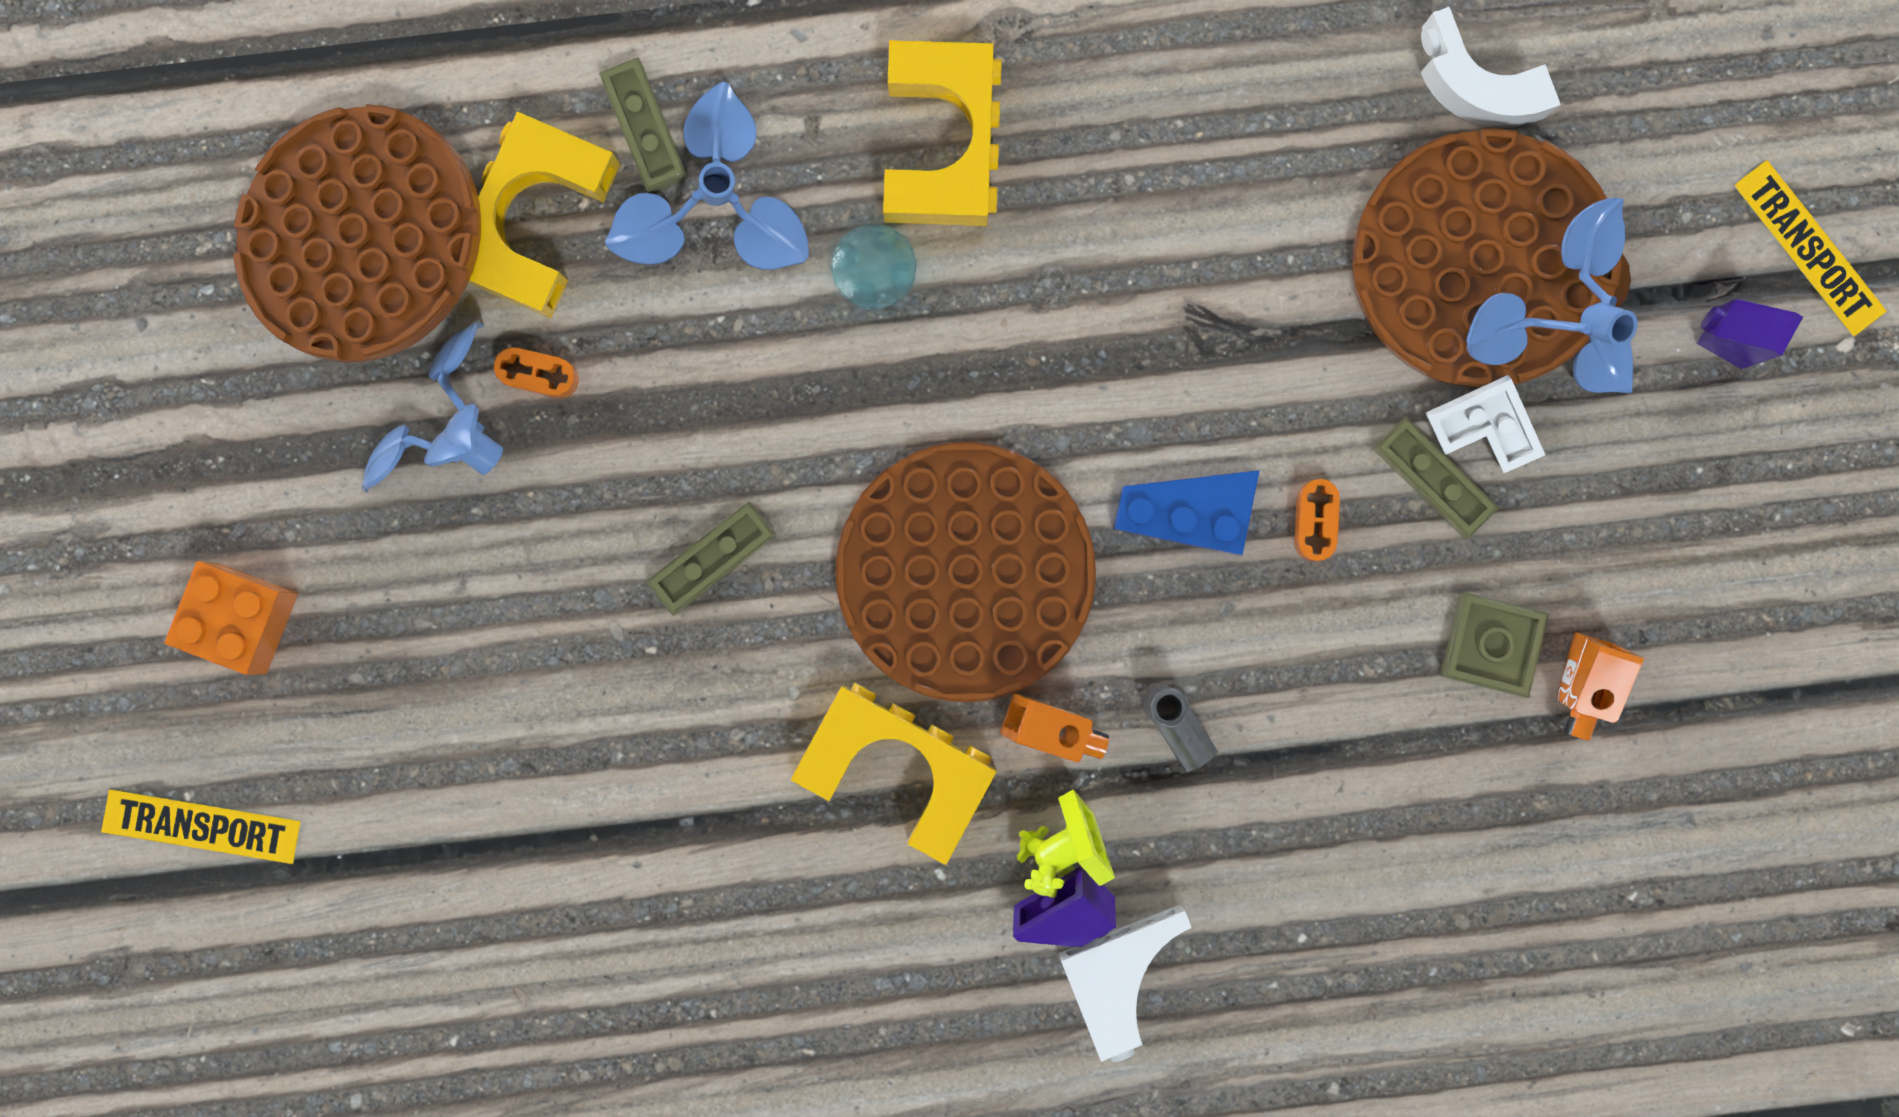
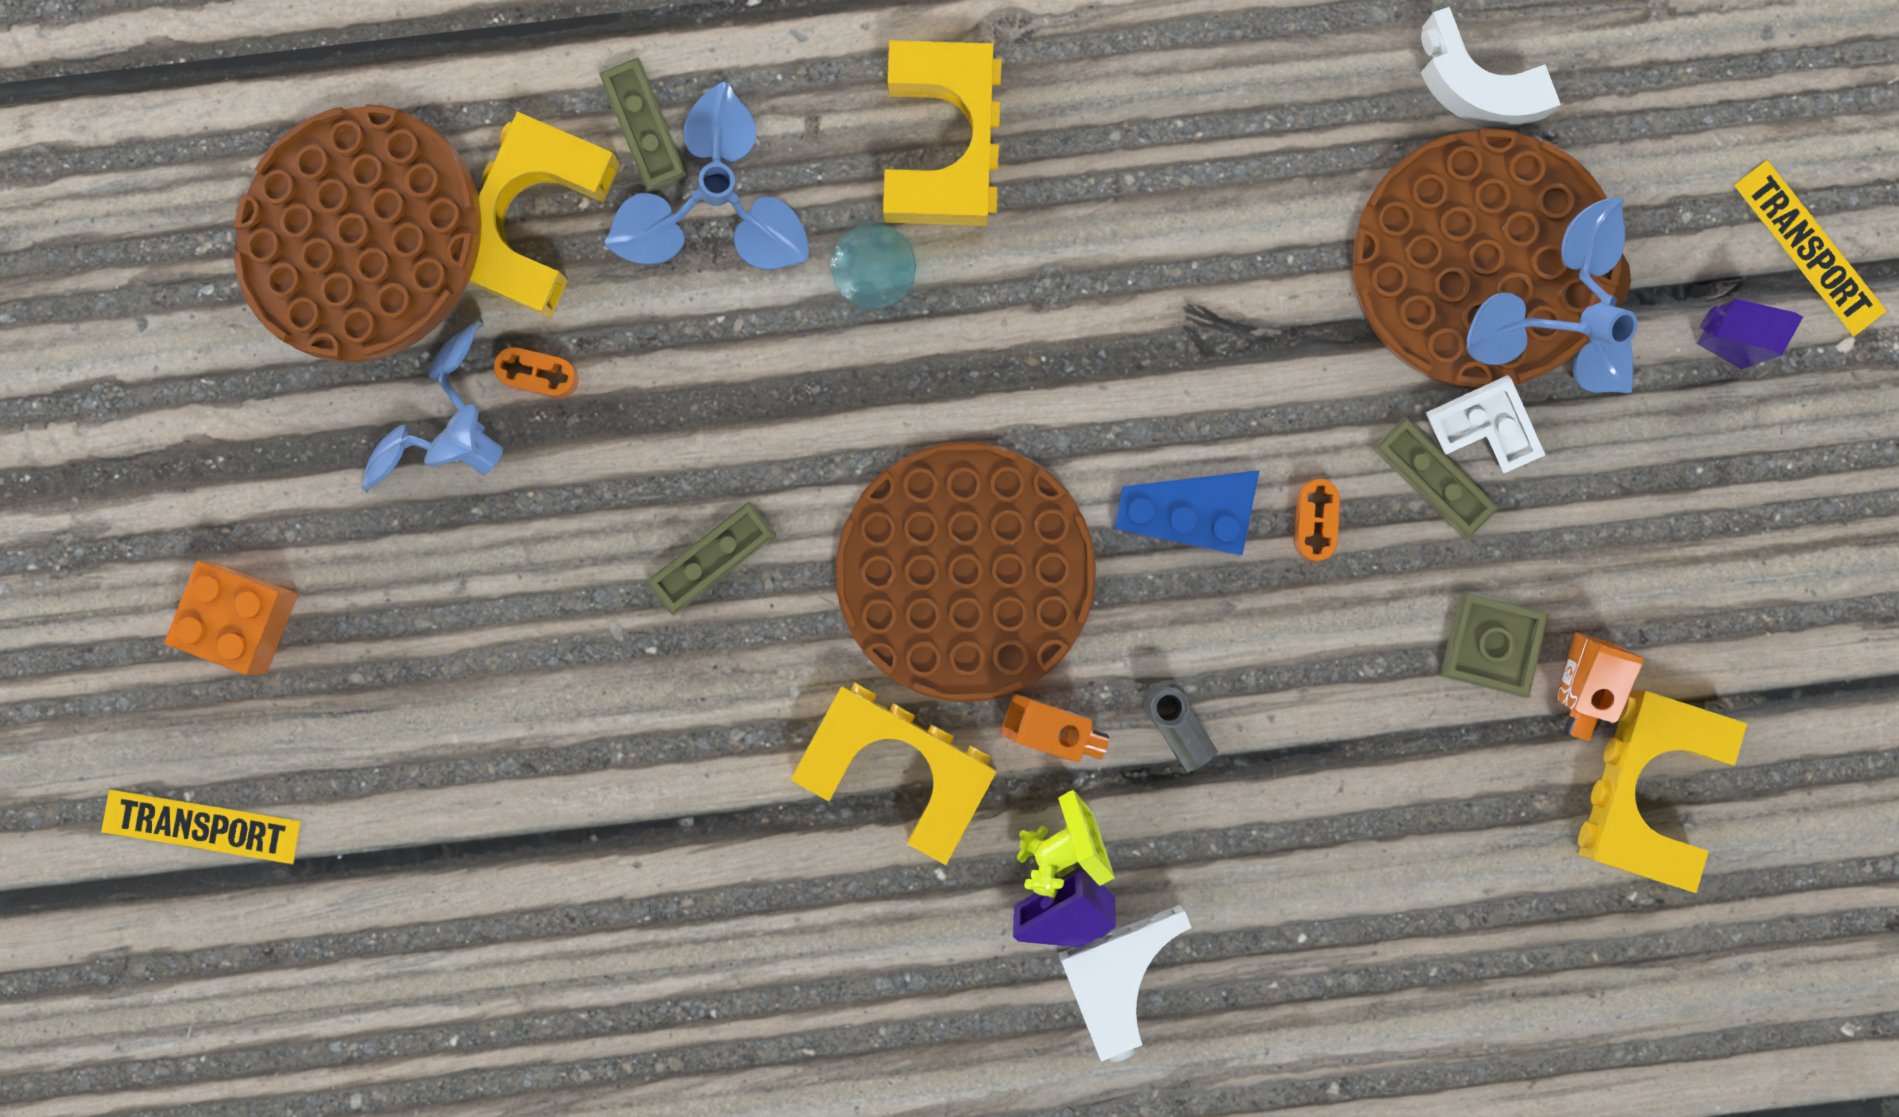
none -> yellow arch [1578,690,1748,893]

